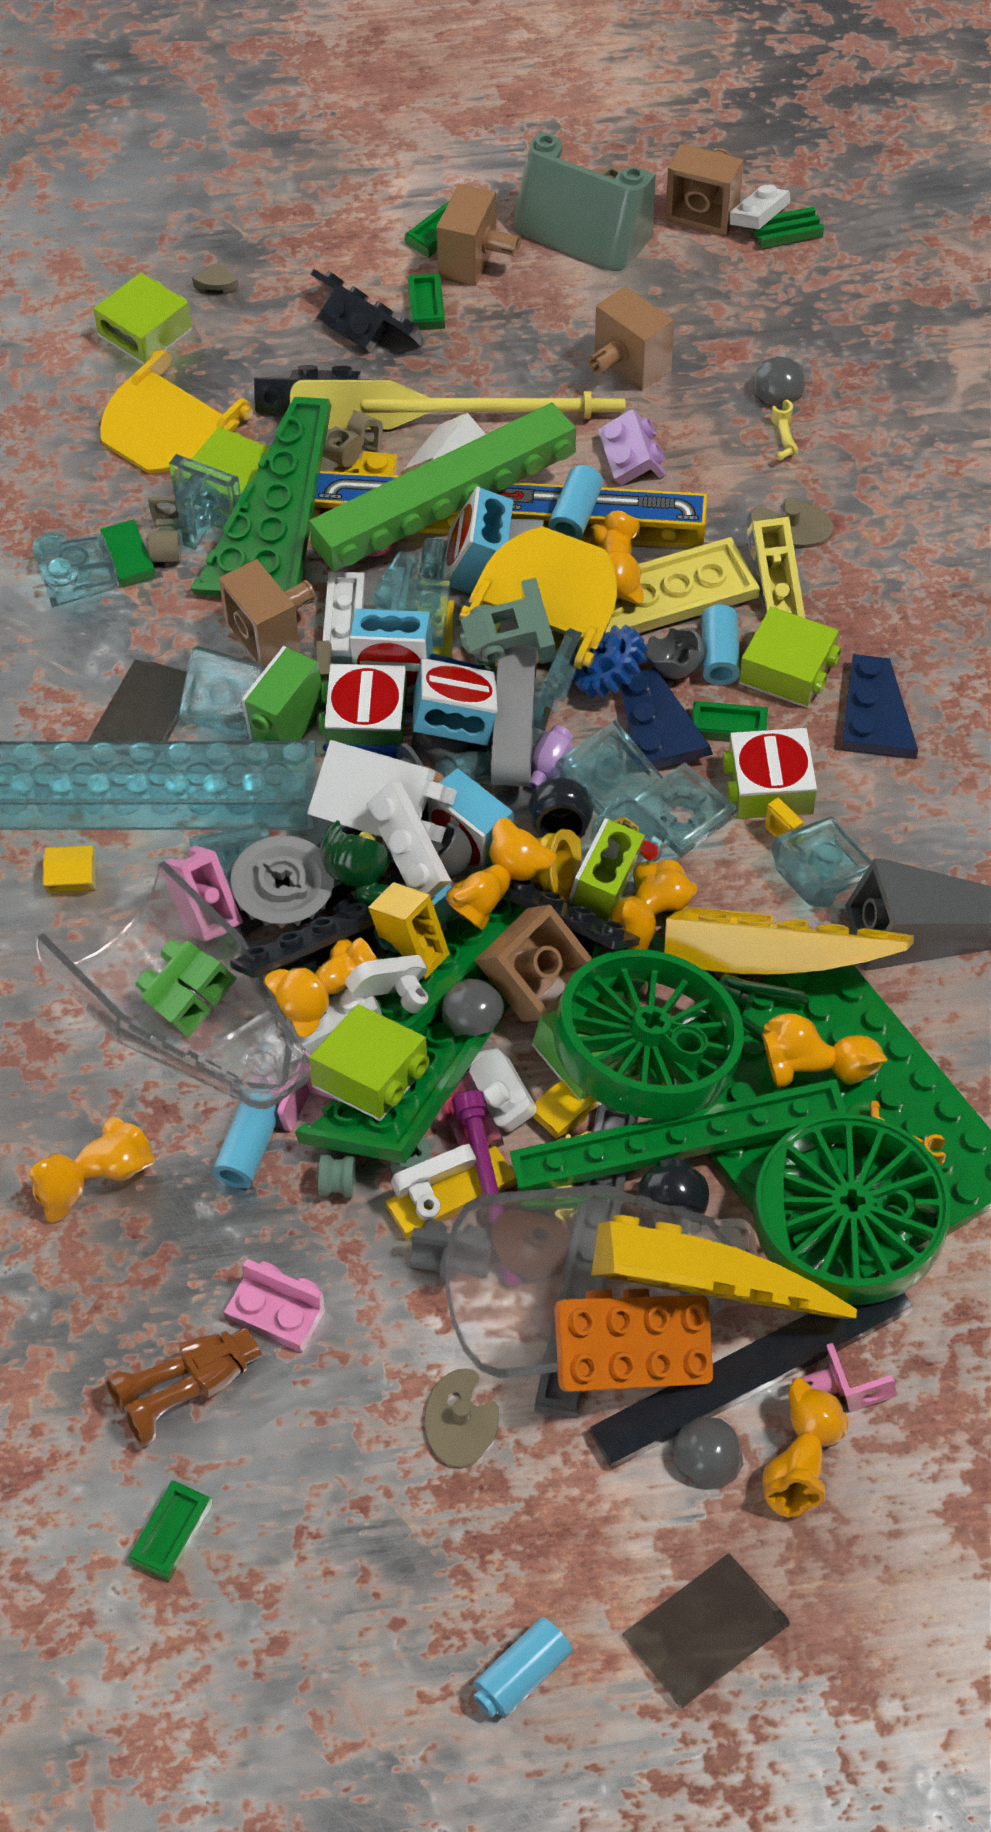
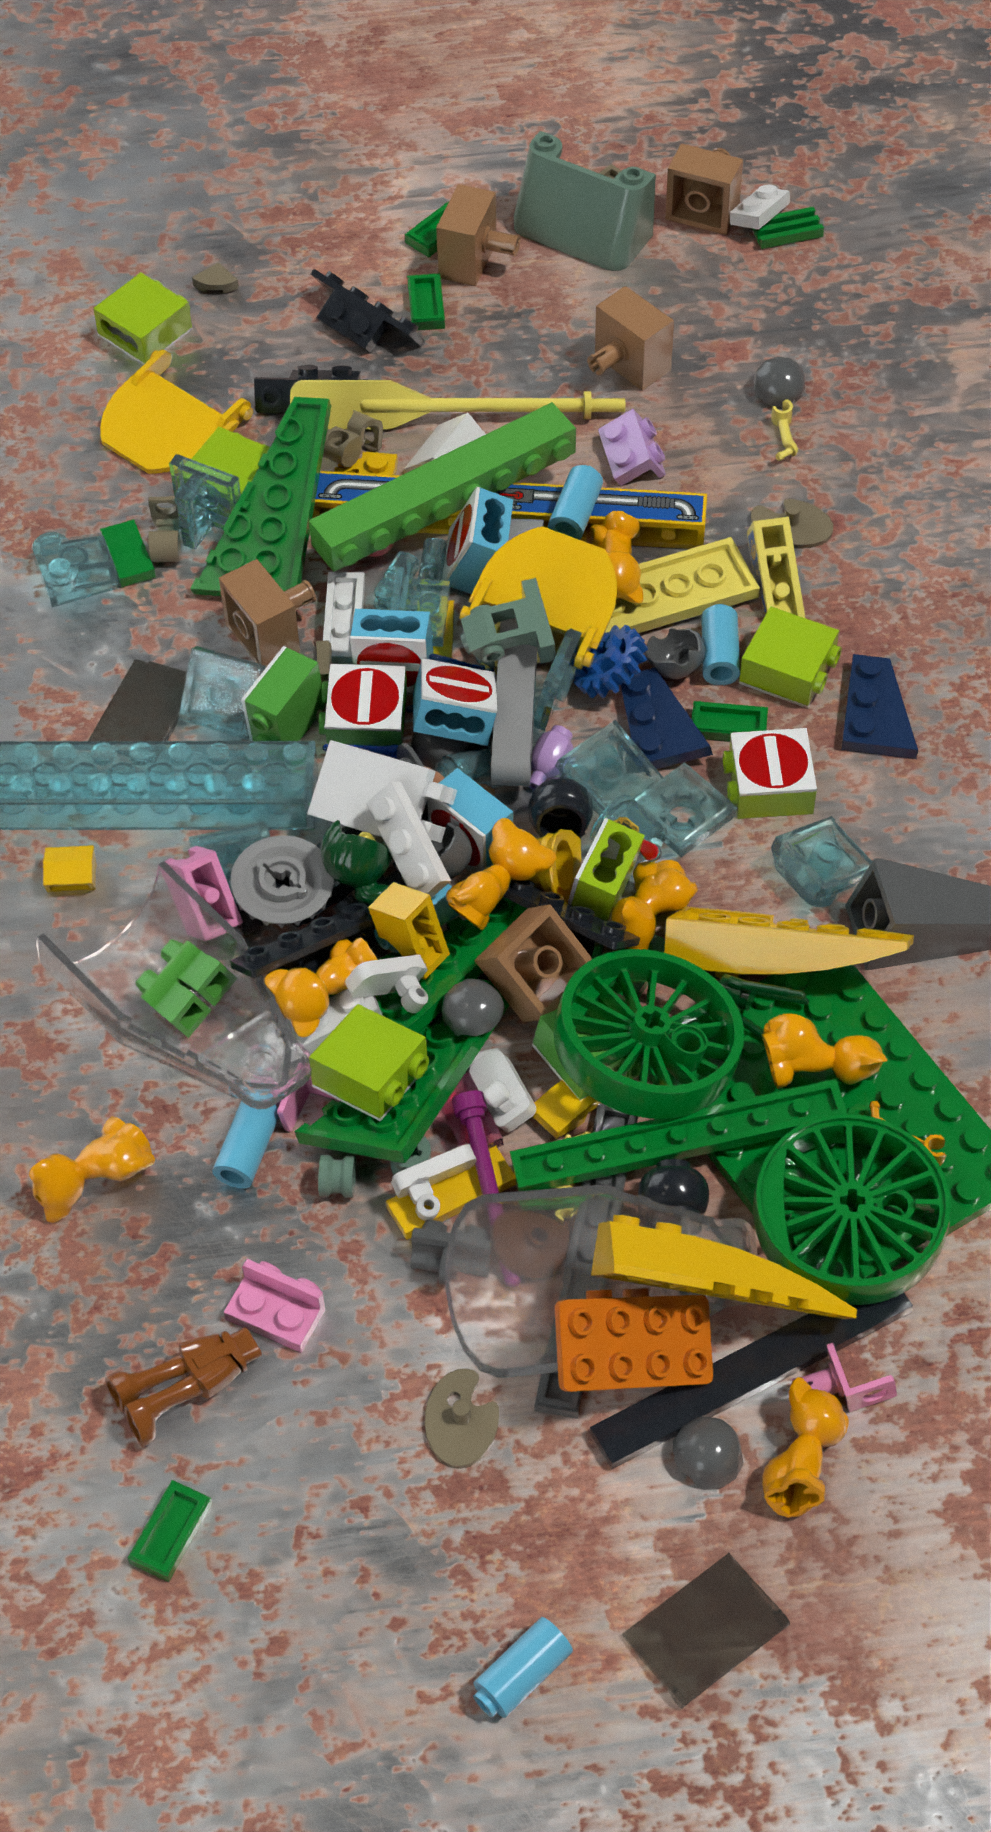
yellow tile [765,797,804,851] -> none

